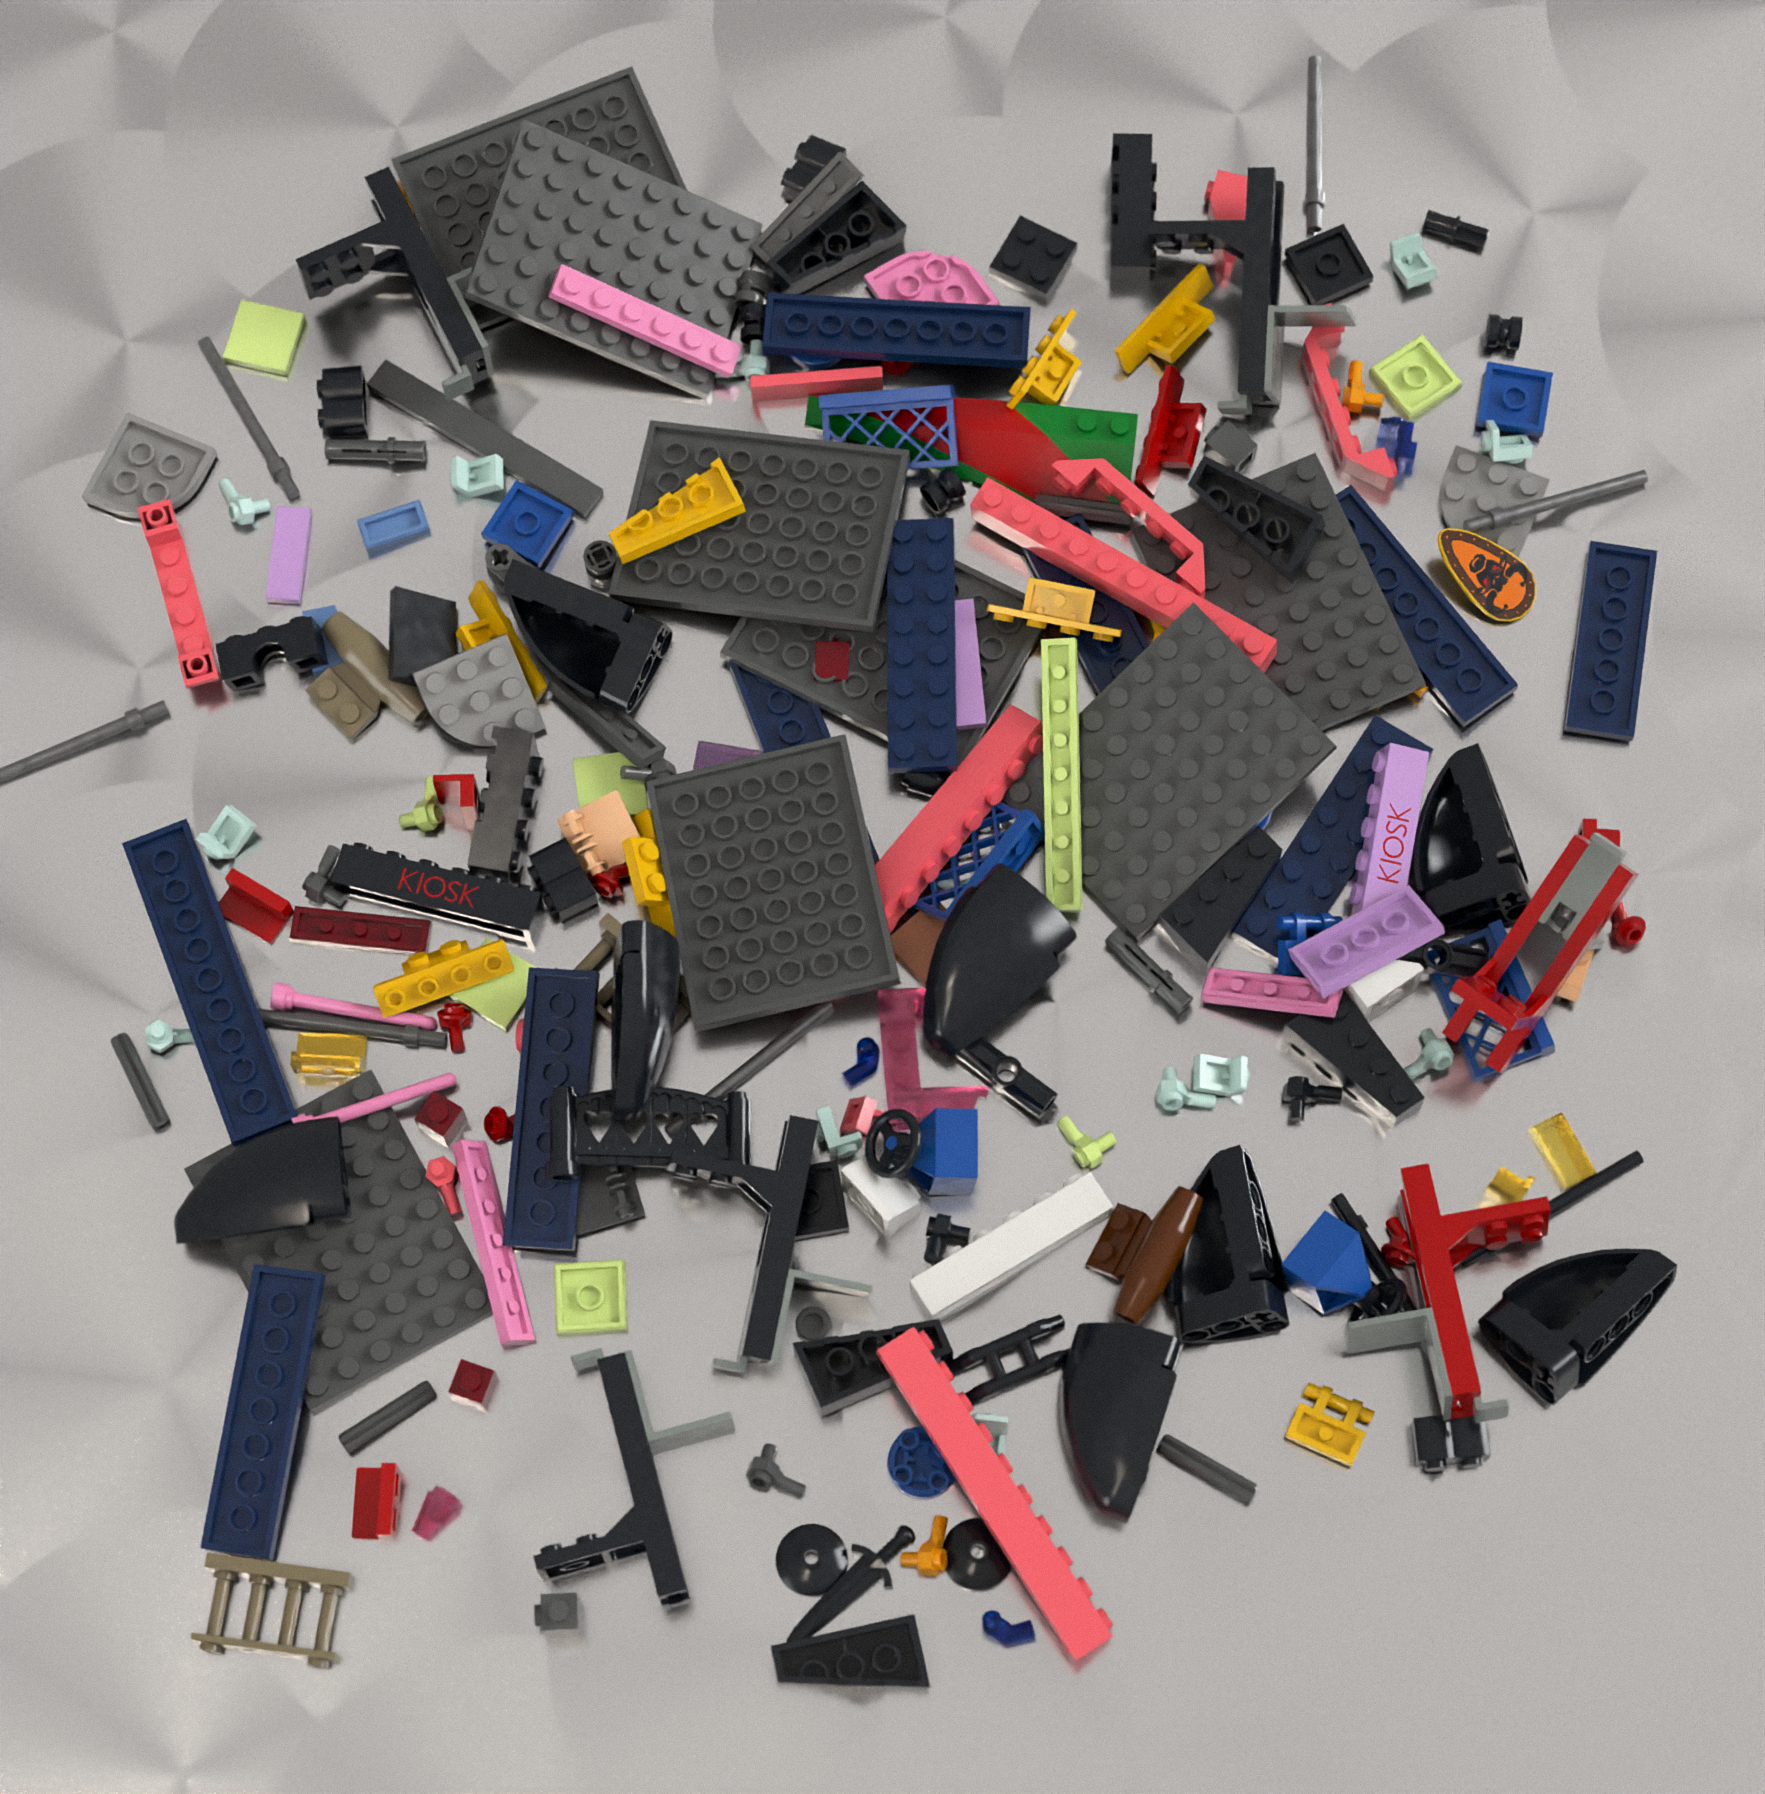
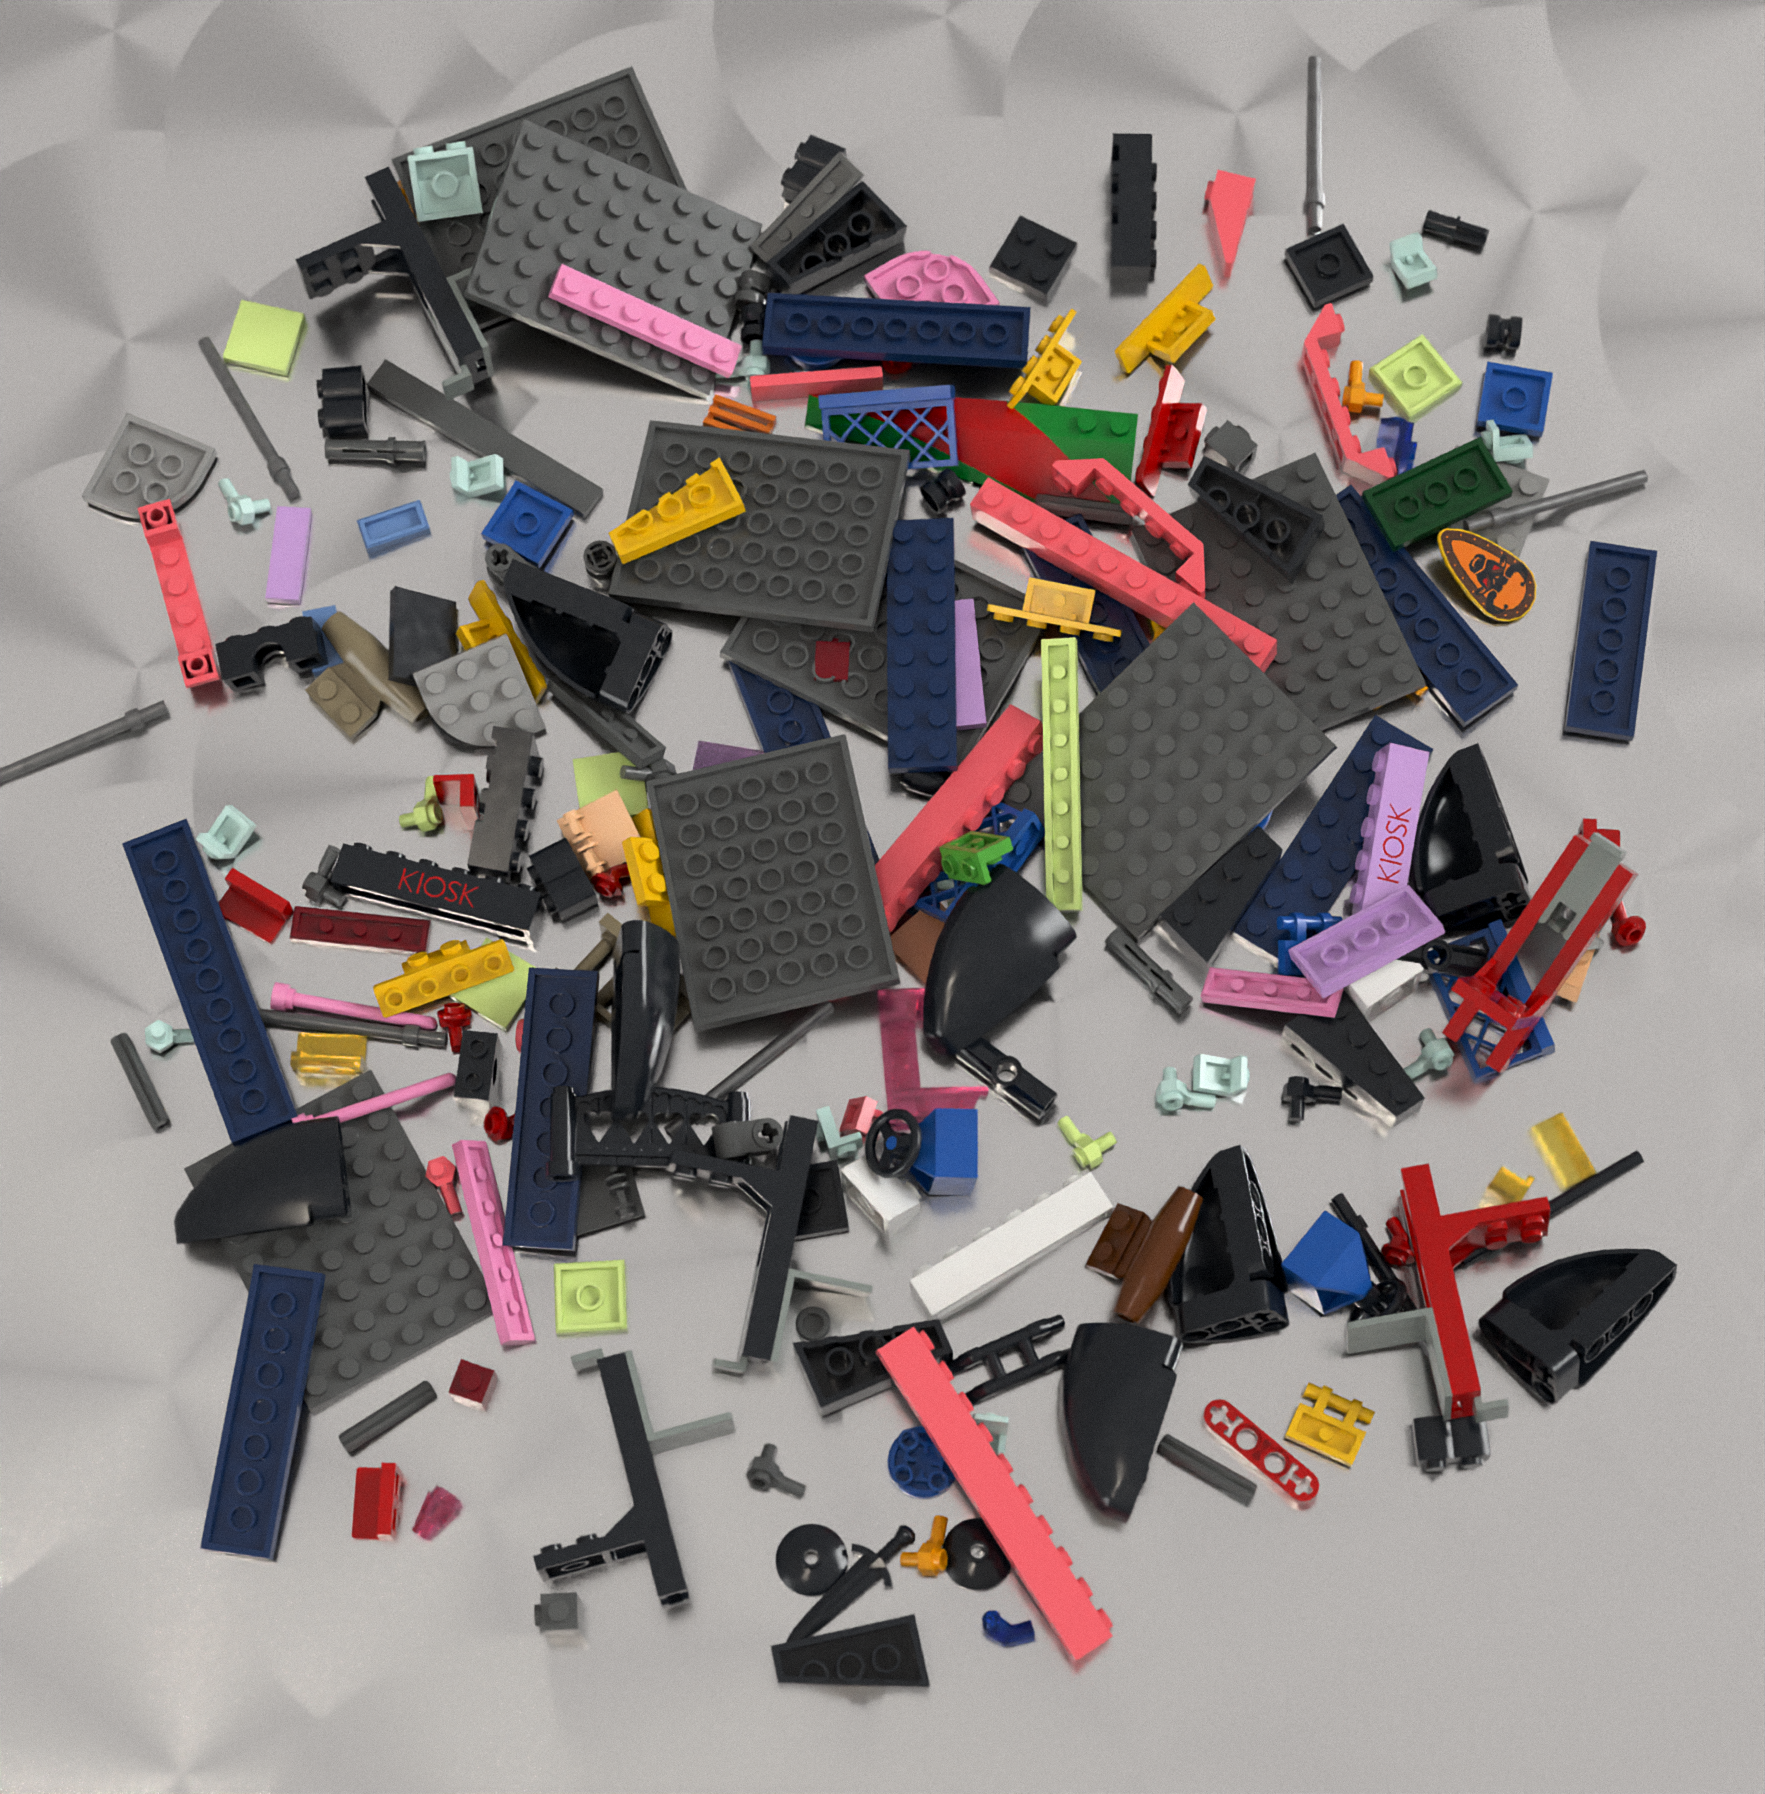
dark tan fence [190,1553,355,1669] -> none
dark red brick [414,1090,467,1148] -> none
clear blue arm [841,1037,880,1088] -> none
black piece [924,1213,971,1264] -> none
black piece [1146,167,1357,414] -> none
none -> light aqua plate [407,141,483,222]
none -> black brick [454,1030,502,1111]
none -> orange tile [703,394,777,434]
none -> dark grey piece [711,1118,783,1162]
none -> bright green bracket [939,831,1014,885]
none -> red beam [1202,1399,1319,1505]
none -> dark green plate [1362,437,1513,552]

